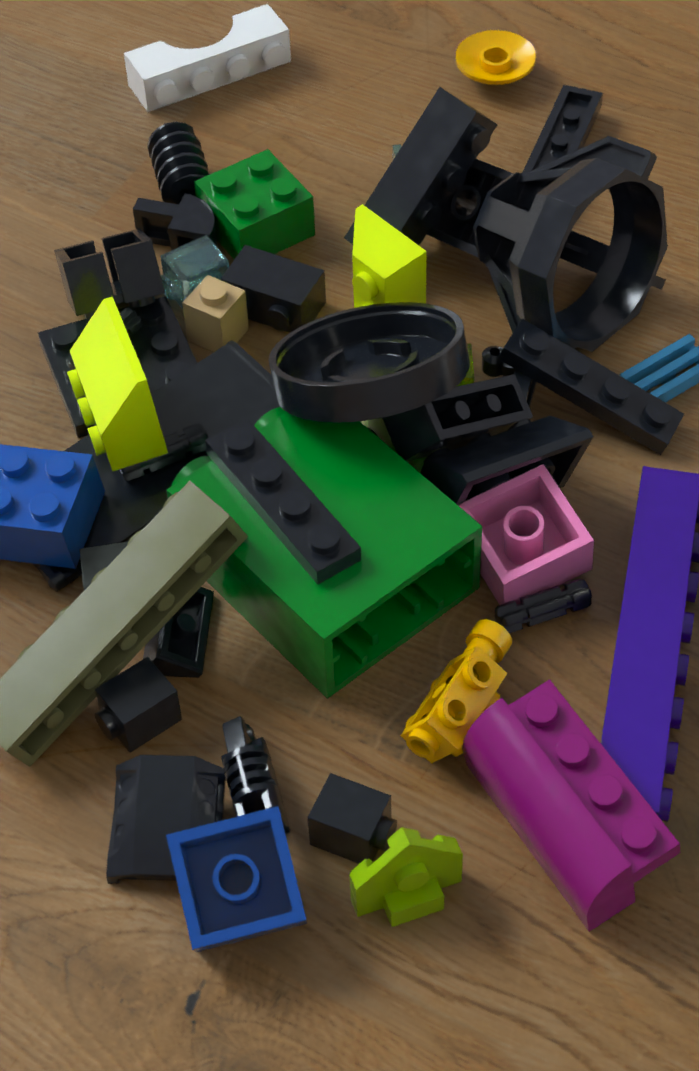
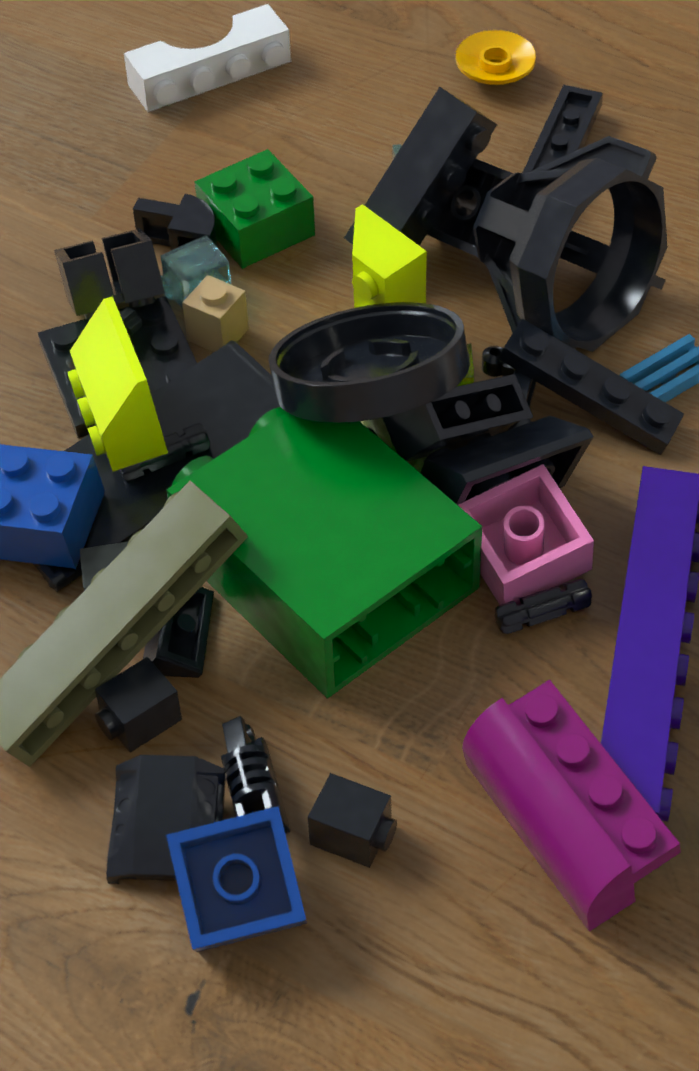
black piece [147,122,210,205] -> none
black plate [205,418,361,585] -> none
black brick [220,245,326,333] -> none
lime plate [349,827,463,927] -> none
yellow brick [400,619,512,763] -> none

